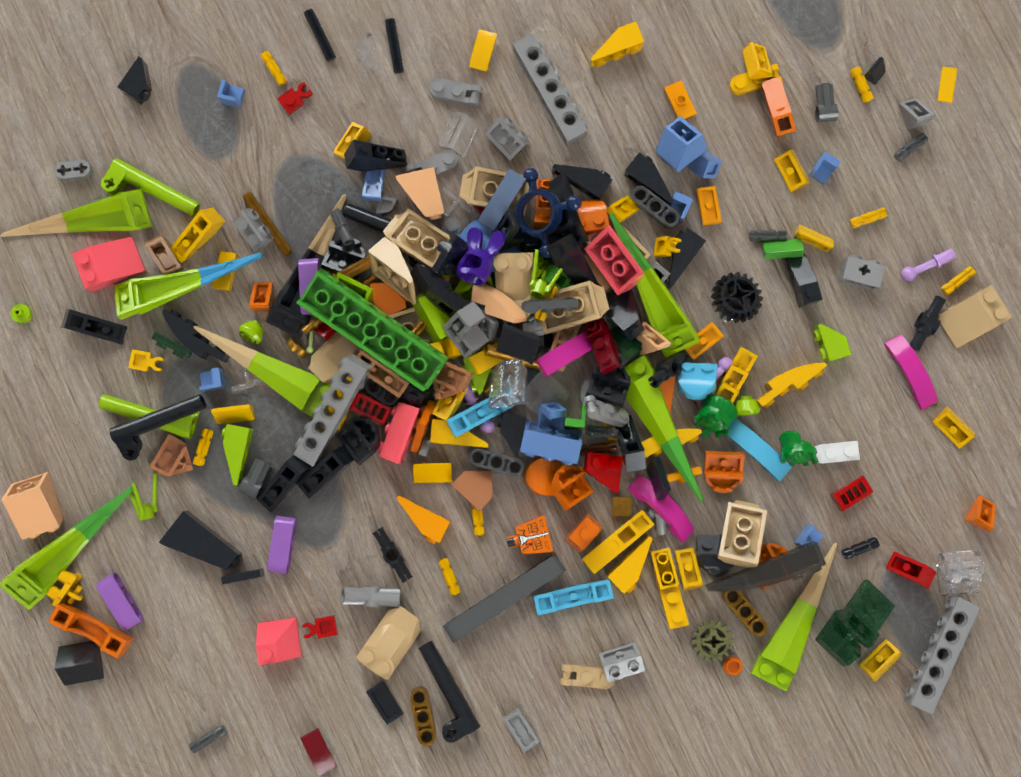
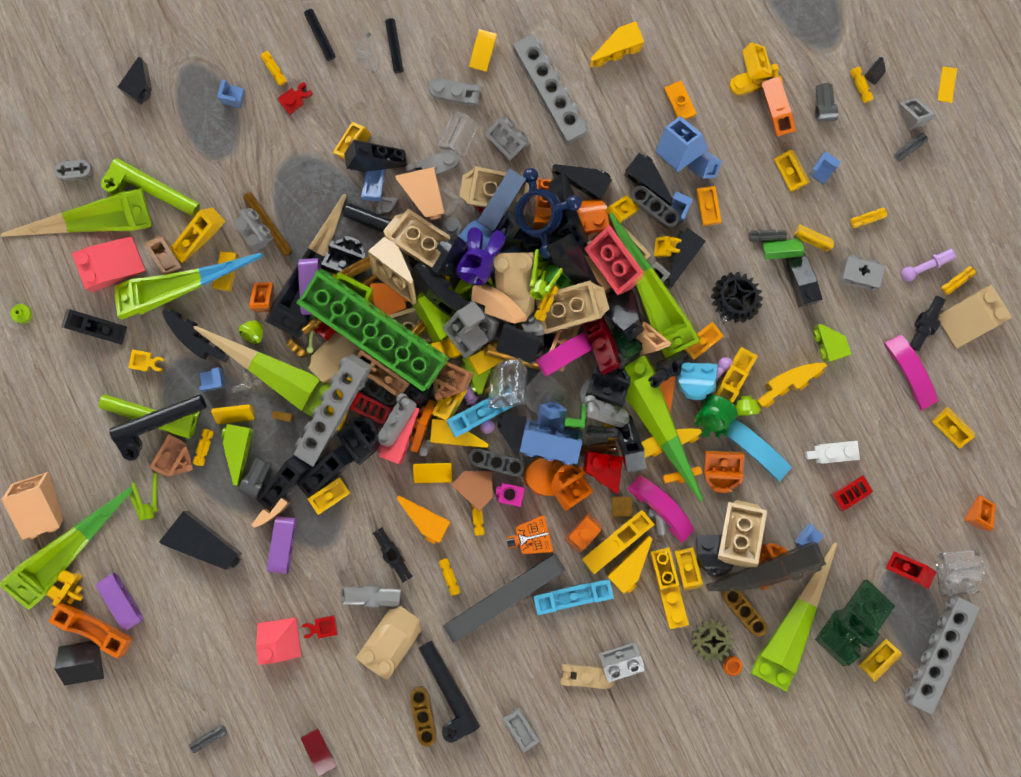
clear green plate [151,332,193,359] -> none
black tile [221,568,265,584] -> none
dark grey axle [331,209,355,246] -> none
black tile [366,680,404,725] -> none
dark grey hinge [521,297,579,314] -> none
black tile [646,456,671,500] -> none
green hair [779,430,819,466] -> none
black axle [841,537,880,560] -> none
none -> light nougat slope [252,498,291,527]
none -> pearl gold tile [271,410,295,423]
none -> yellow plate [308,477,351,515]
none -> light grey plate [378,393,416,447]
none -> dark pink brick [495,483,525,507]

